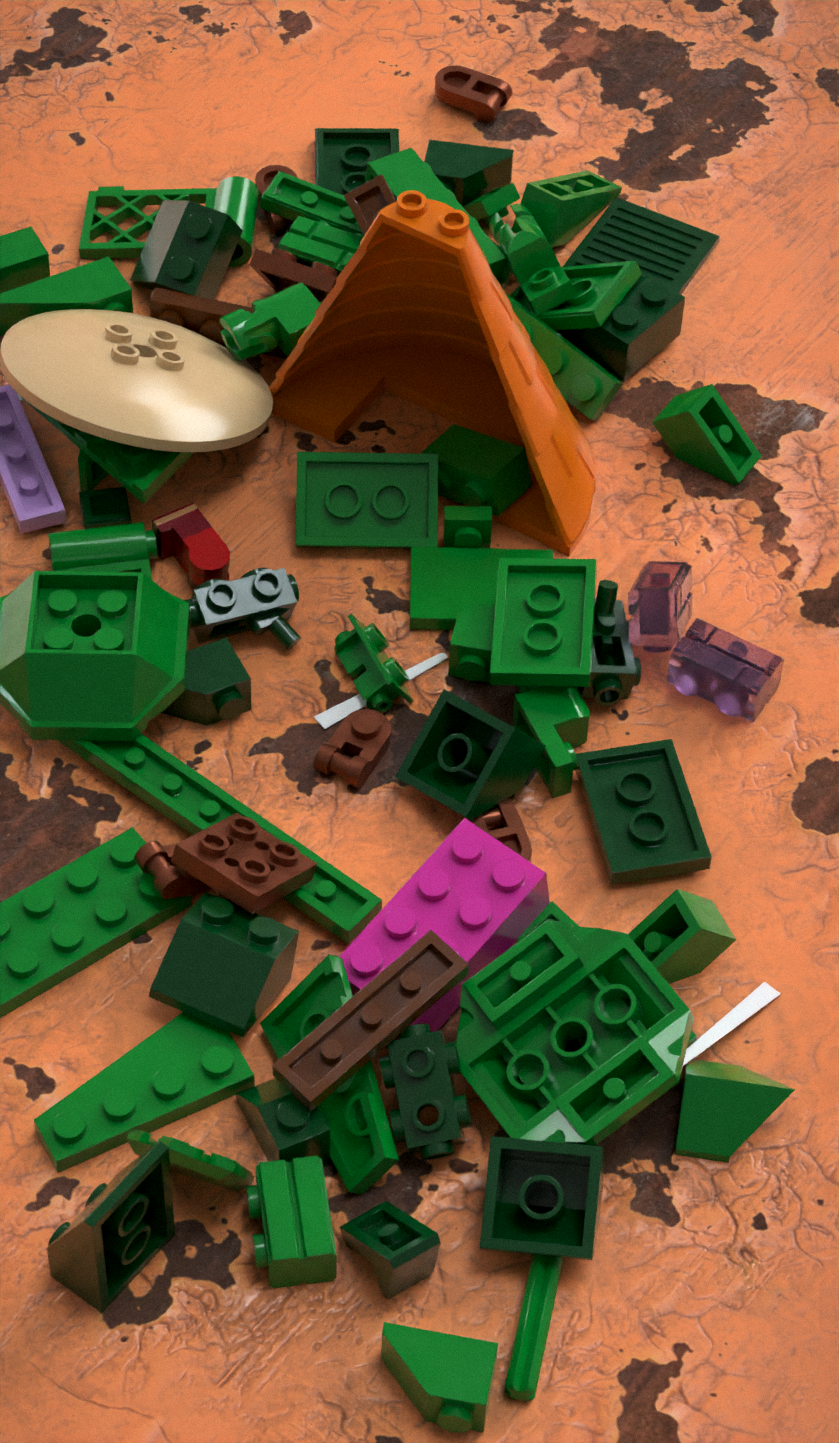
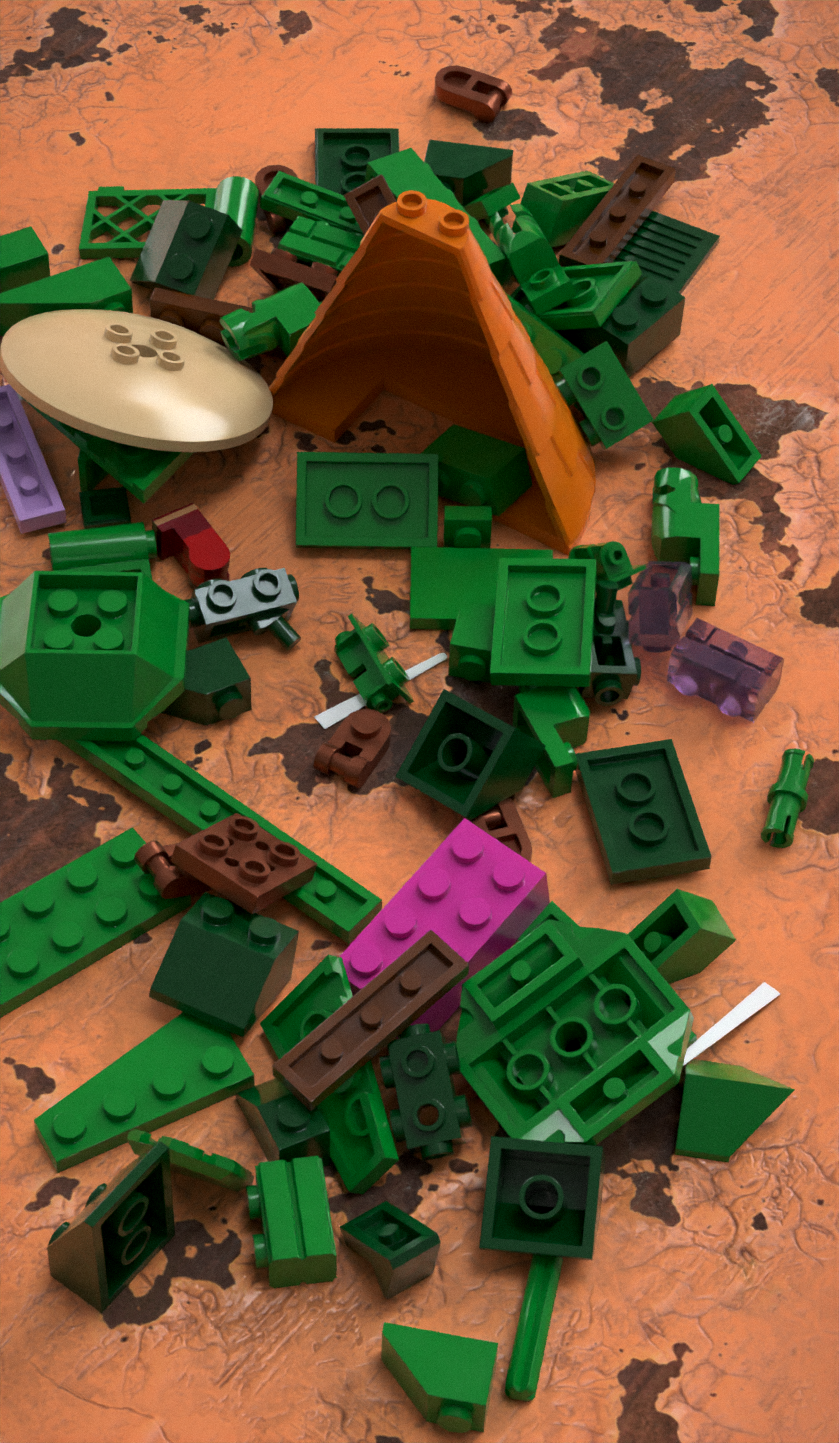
none -> green brick [555,341,654,450]
none -> reddish brown plate [559,154,676,267]
none -> green hinge [568,541,647,592]
none -> green plate [651,467,719,606]
none -> green pin [761,748,814,848]

